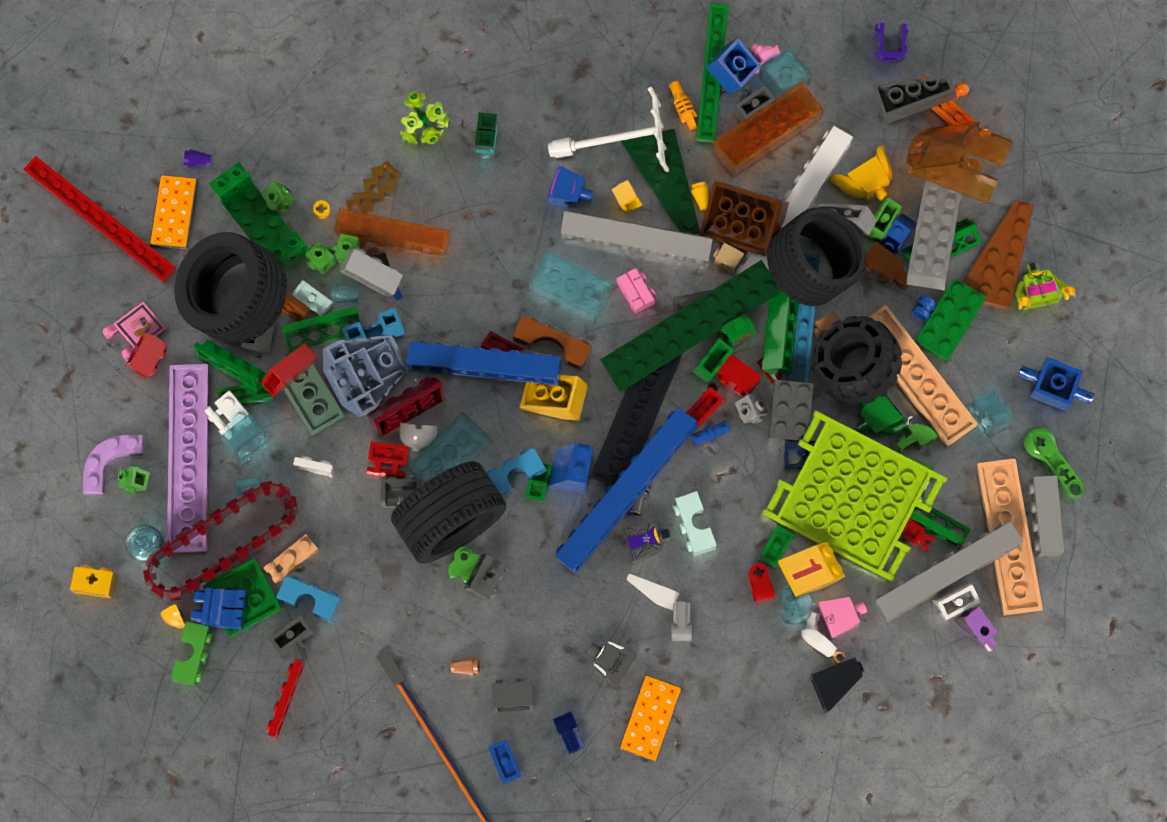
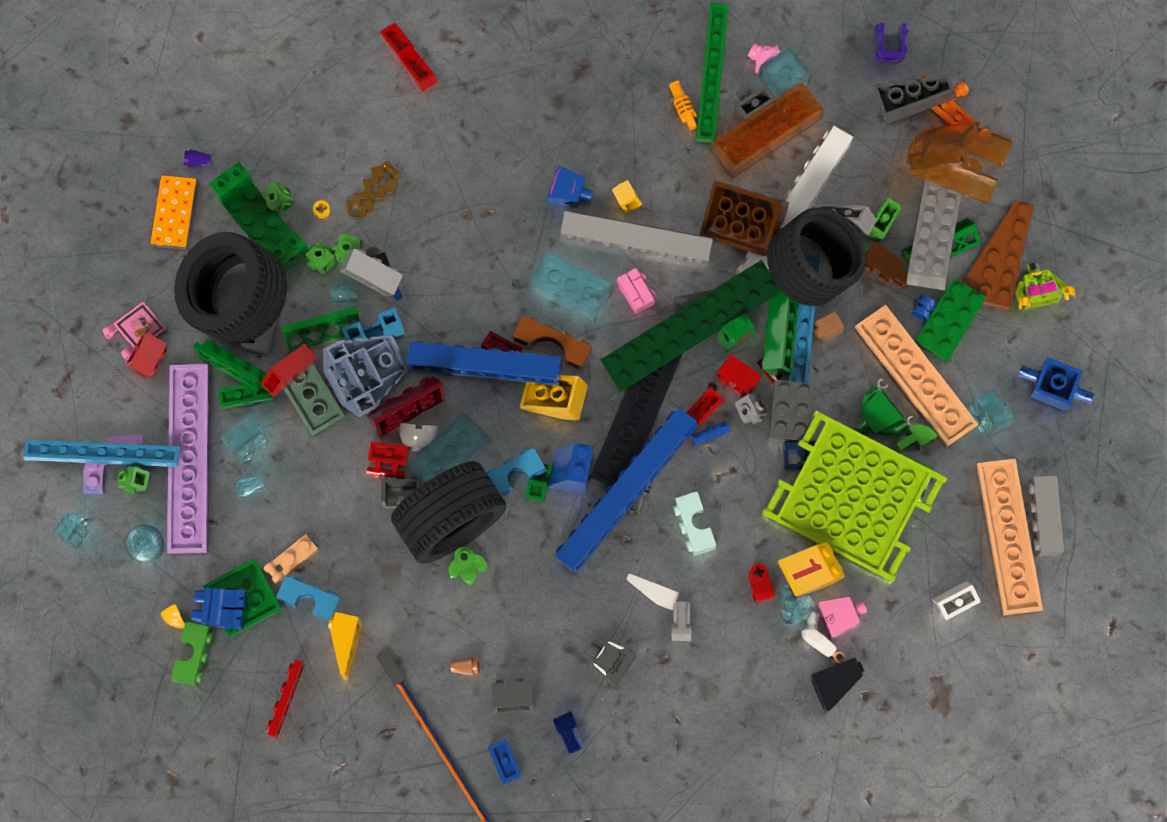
red plate [23,156,176,283] -> none
yellow brick [70,564,117,598] -> none
dark red piece [143,481,298,602] -> none
white plate [204,390,254,440] -> none
dark grey brick [268,615,314,660] -> none
dark orange plate [282,293,310,322] -> none
light aqua plate [291,280,333,316] -> none
white plate [293,456,334,477] -> none
clear orange brick [334,208,450,258] -> none
lime plant [399,92,450,144] -> none
dark grey brick [464,554,507,600] -> none
dark green hips [475,112,498,155] -> none
white piece [548,87,669,172] -> none
light orange tile [618,674,682,763] -> none
dark green wing [620,129,700,234] -> none
torso [622,523,671,565] -> none
yellow cone [691,182,709,211] -> none
green brick [692,338,734,383] -> none
blue brick [706,38,761,95] -> none
tan brick [713,243,744,275] -> none
green plate [758,525,795,569] -> none
black tyre [811,316,903,405] -> none
yellow torso [827,145,893,203] -> none
light grey brick [875,522,1023,623] -> none
blue slope [880,213,917,255] -> none
red plate [900,519,935,551] -> none
green fence [909,502,971,550] -> none
medium lavender torso [954,607,998,651] -> none
bright green beam [1024,427,1085,498] -> none
none -> dark azure plate [23,439,181,467]
none -> clear light blue brick [54,512,90,548]
none -> yellow slope [328,612,362,681]
none -> red slope [380,23,437,92]

